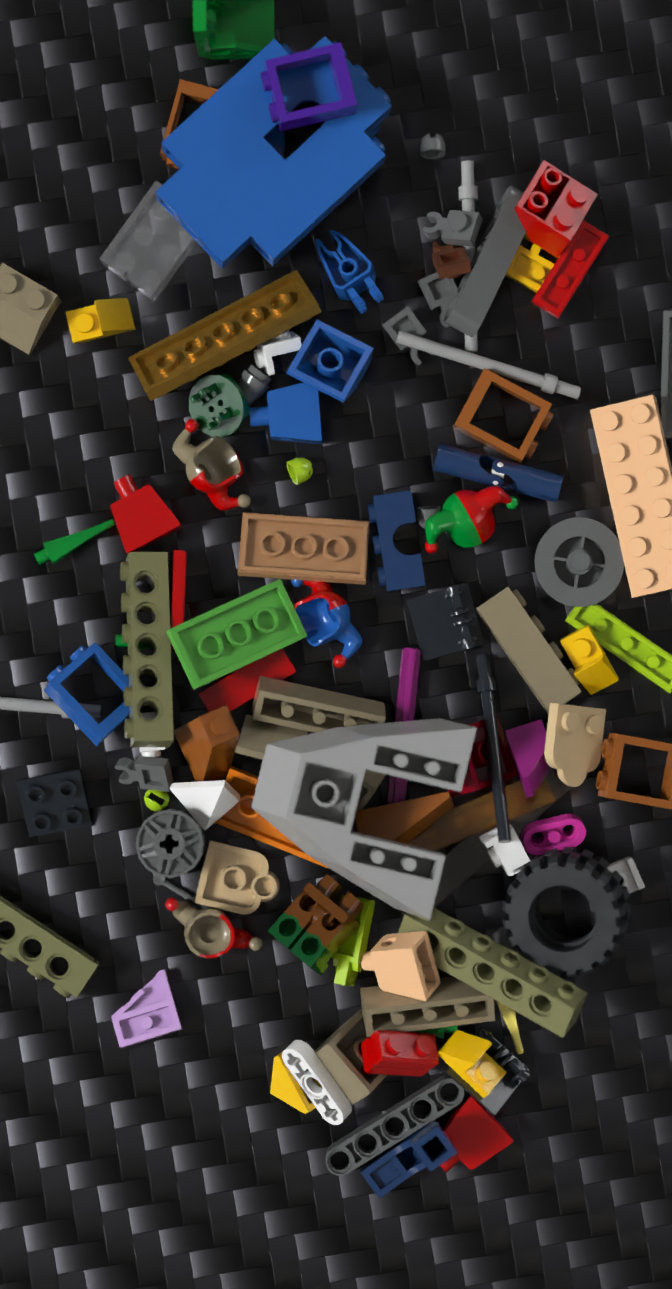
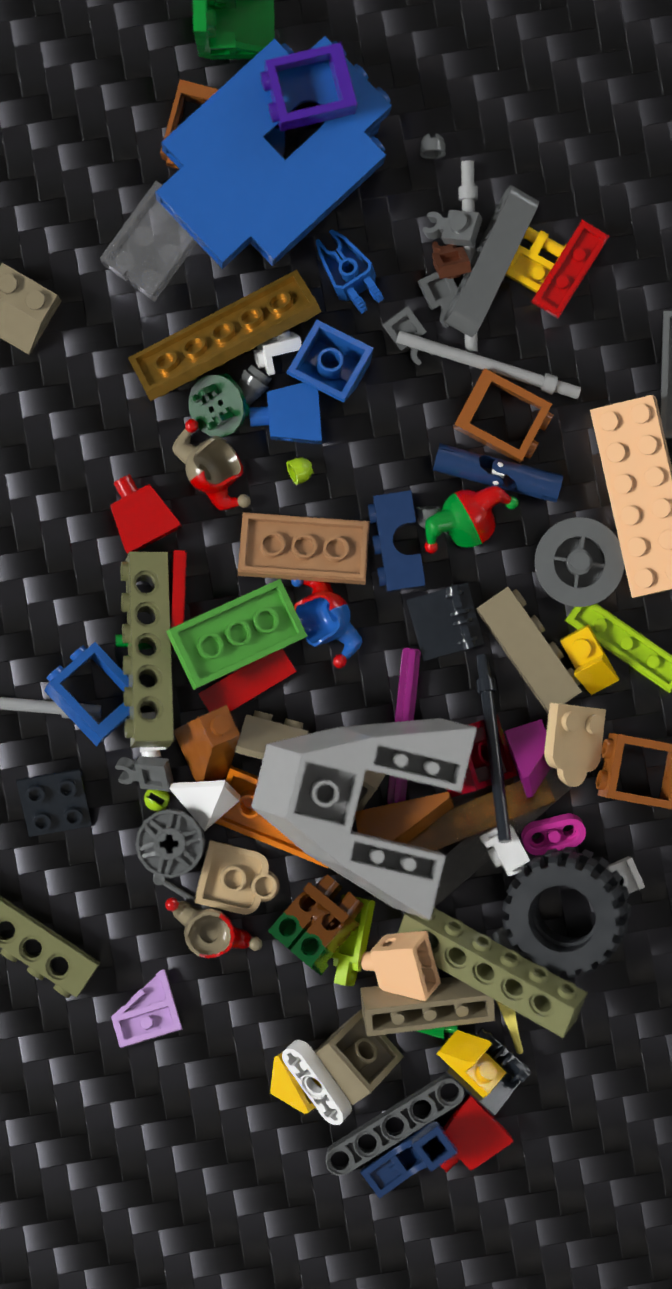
green piece [34,519,116,565] -> none
yellow slope [65,298,135,344] -> none
dark tan brick [252,676,386,733] -> none
red brick [361,1030,439,1077] -> none
red slope [514,160,598,258] -> none

